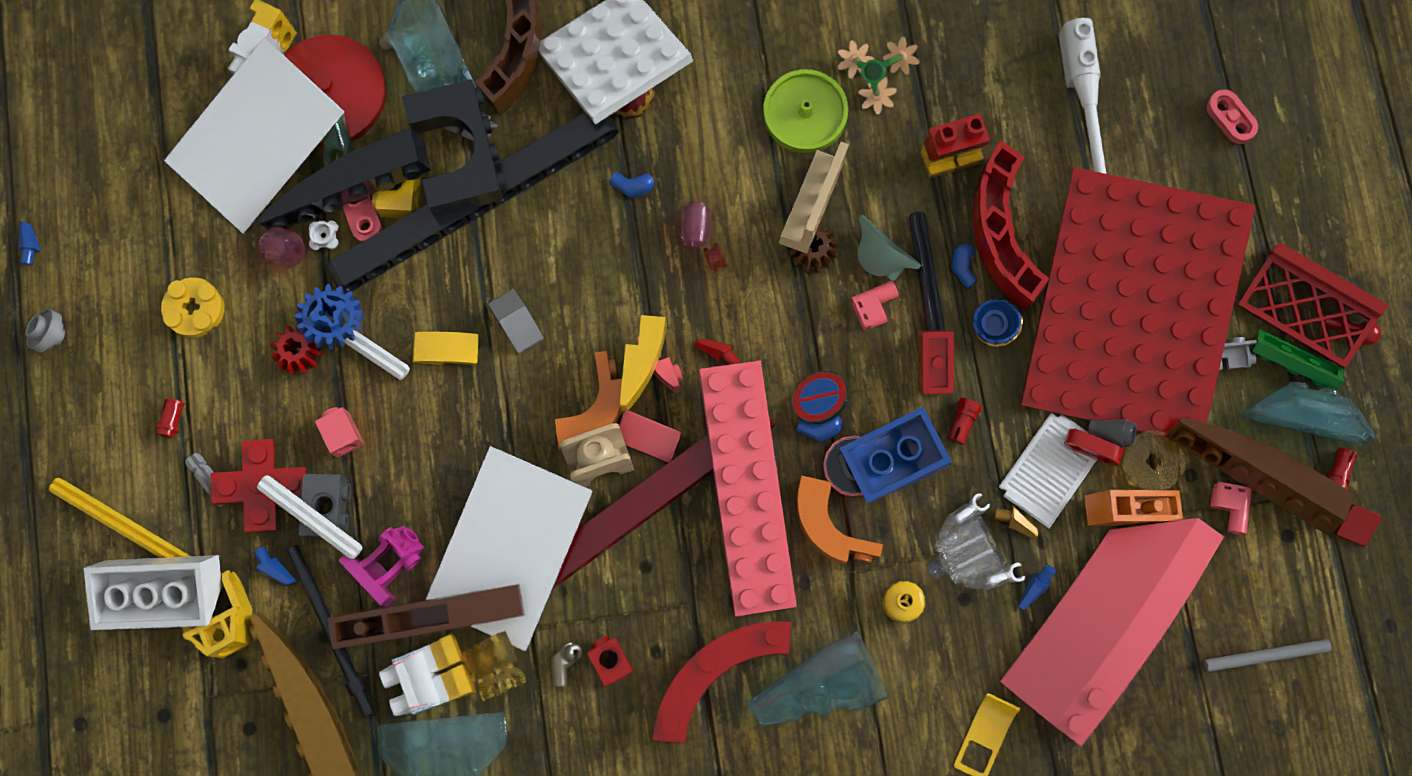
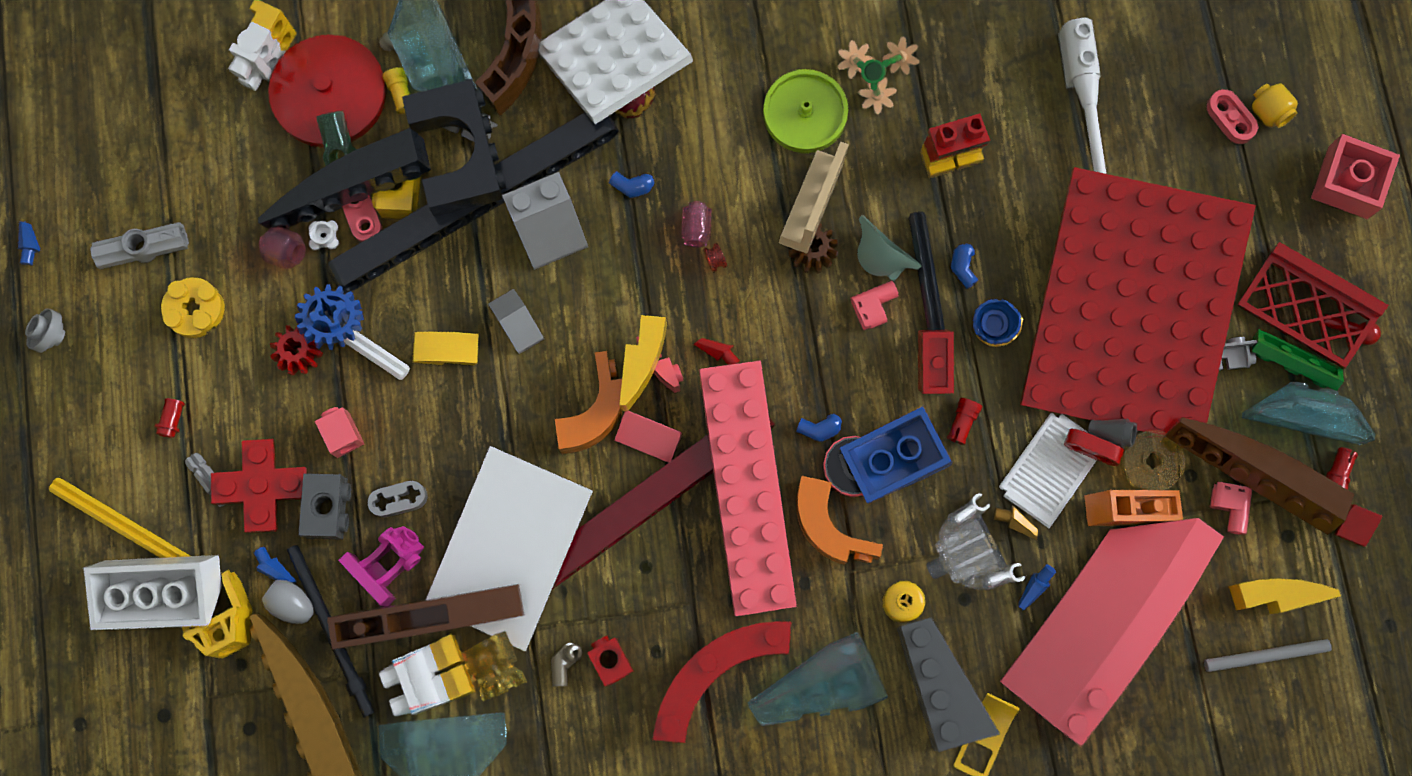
white sticker [164,38,345,234] -> none
white axle [257,475,363,559] -> none
tan piece [560,423,634,488] -> none
piece [791,371,850,425] -> none
red brick [972,140,1050,311] -> none
none -> light grey piece [90,222,189,269]
none -> light grey animal [262,580,314,624]
none -> light grey beam [368,481,428,518]
none -> yellow pin [383,67,410,114]
none -> light grey slope [502,172,588,270]
none -> dark grey wedge [897,618,1000,752]
none -> yellow slope [1228,579,1341,614]
none -> yellow head [1251,83,1298,128]
none -> coral brick [1311,134,1400,219]

